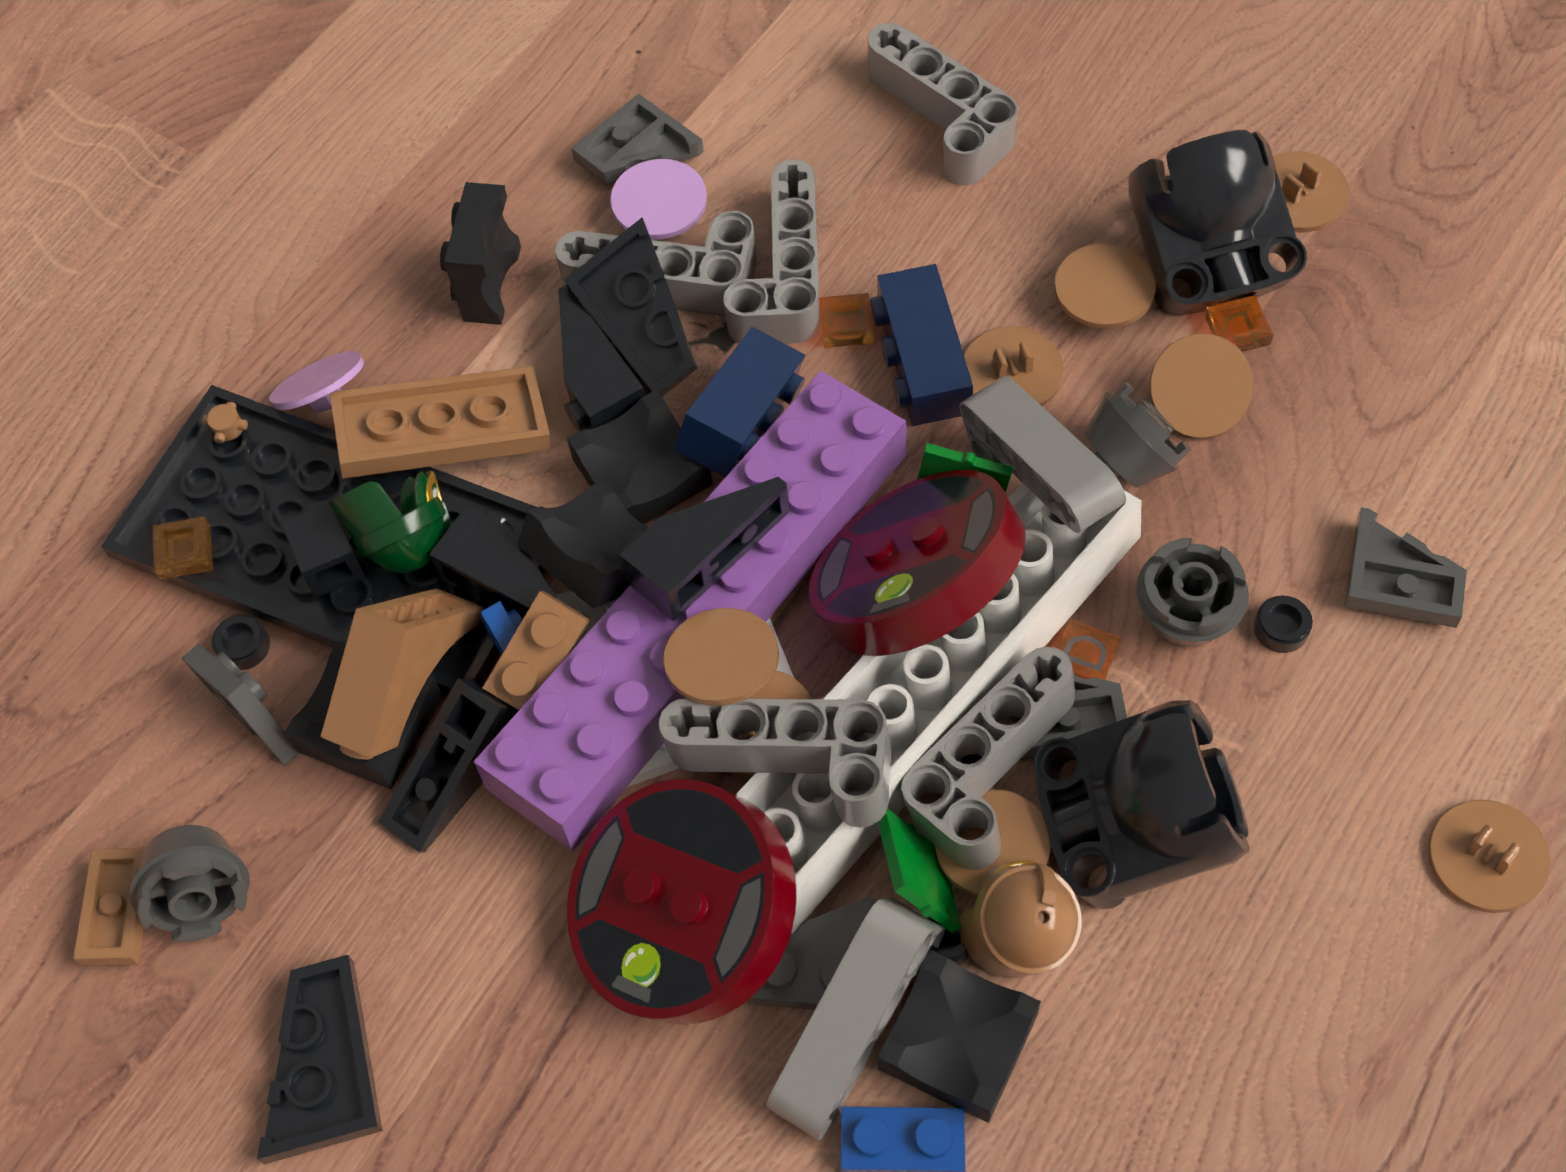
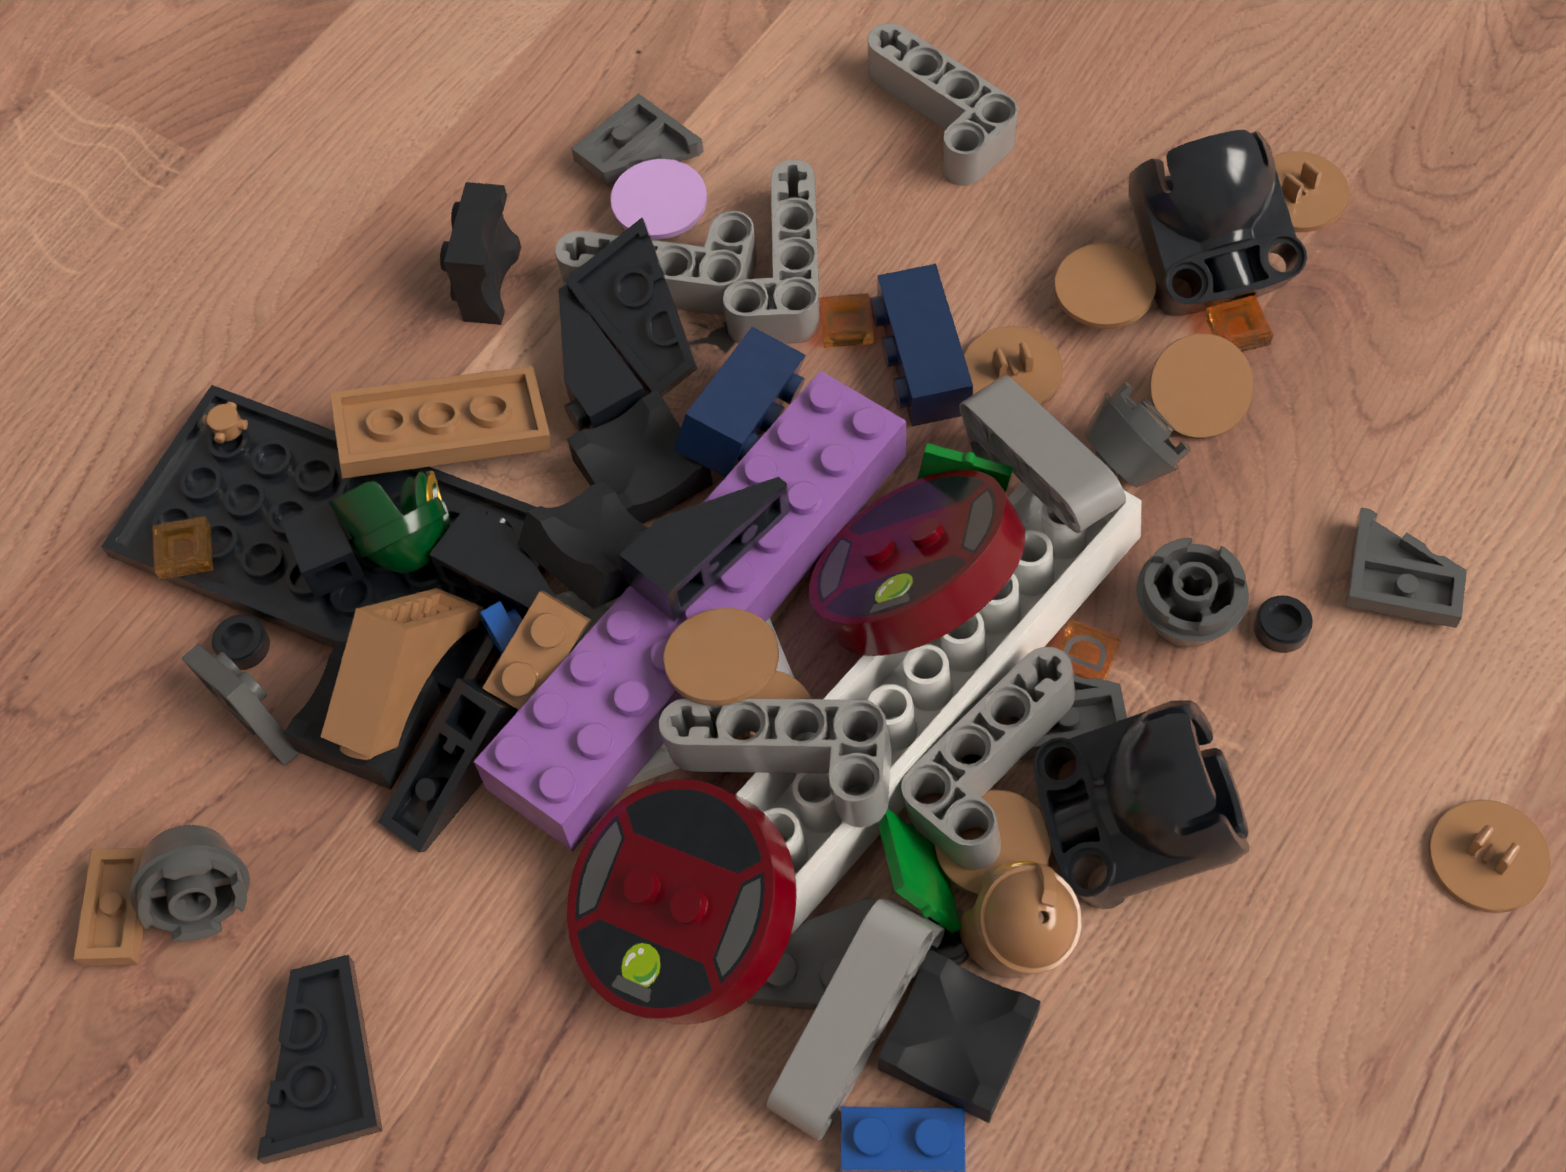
lavender piece [269,351,364,414] -> none

